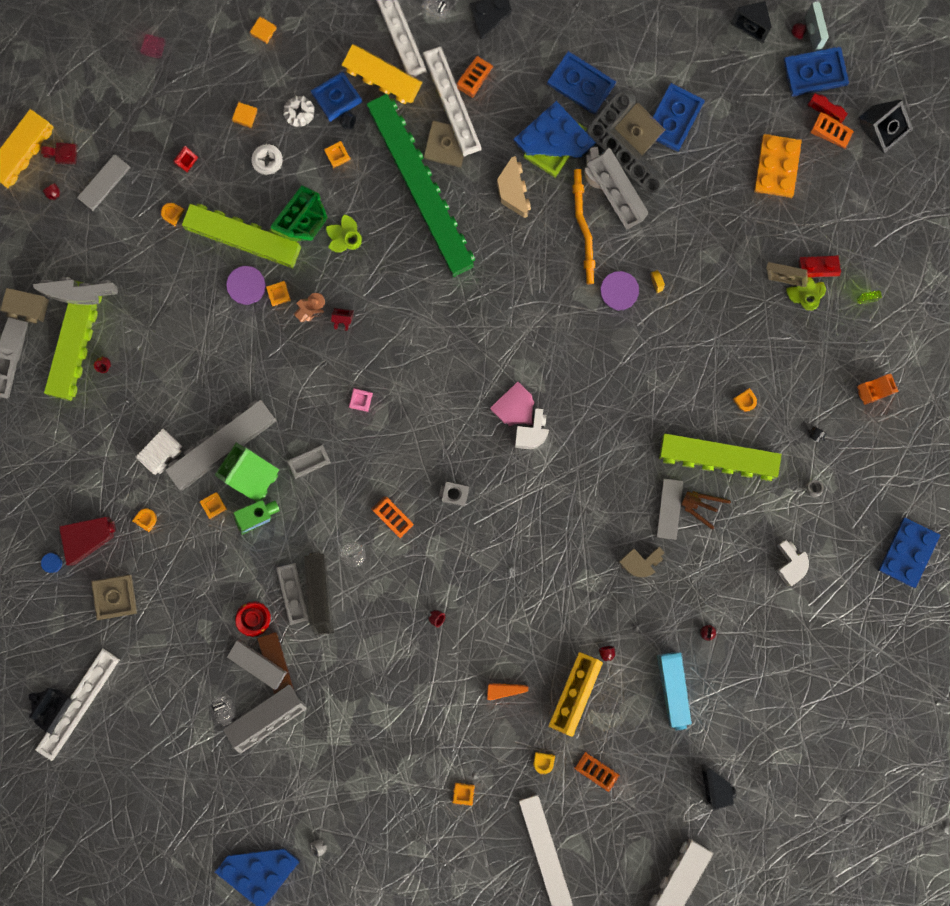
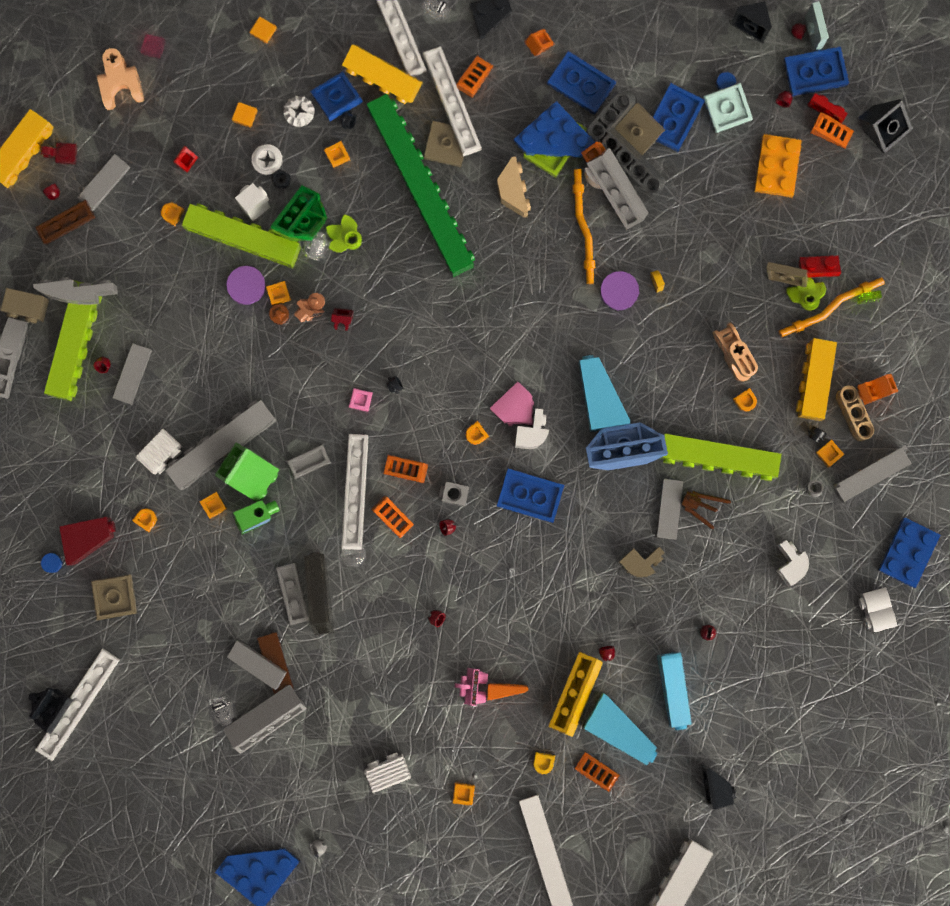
red piece [235,601,271,637] -> none
none -> reddish brown tile [35,200,96,245]
none -> light nougat piece [97,48,144,110]
none -> light grey tile [112,343,152,405]
none -> white brick [235,183,271,222]
none -> dark orange tile [269,304,289,325]
none -> black plate [272,170,291,189]
none -> clear head [302,232,330,261]
none -> white tile [341,434,369,550]
none -> white brick [364,752,411,793]
none -> orange slope [383,455,428,483]
none -> black plate [386,376,404,394]
none -> dark red hinge [439,519,456,536]
none -> bright pink hips [455,668,488,706]
none -> light orange tile [466,421,489,445]
none -> blue plate [497,469,564,523]
none -> orange slope [525,29,555,56]
none -> medium azure slope [578,355,630,432]
none -> orange slope [581,142,606,163]
none -> medium azure slope [583,693,657,765]
none -> medium blue wedge [586,422,668,470]
none -> light aqua plate [703,83,753,133]
none -> light nougat piece [713,322,758,382]
none -> blue tile [716,72,736,90]
none -> dark red hinge [775,91,793,108]
none -> light orange bar [779,277,884,338]
none -> yellow brick [796,338,837,421]
none -> light orange tile [816,440,845,468]
none -> light grey panel [833,445,912,503]
none -> tan beam [836,386,874,441]
none -> white brick [858,588,897,632]

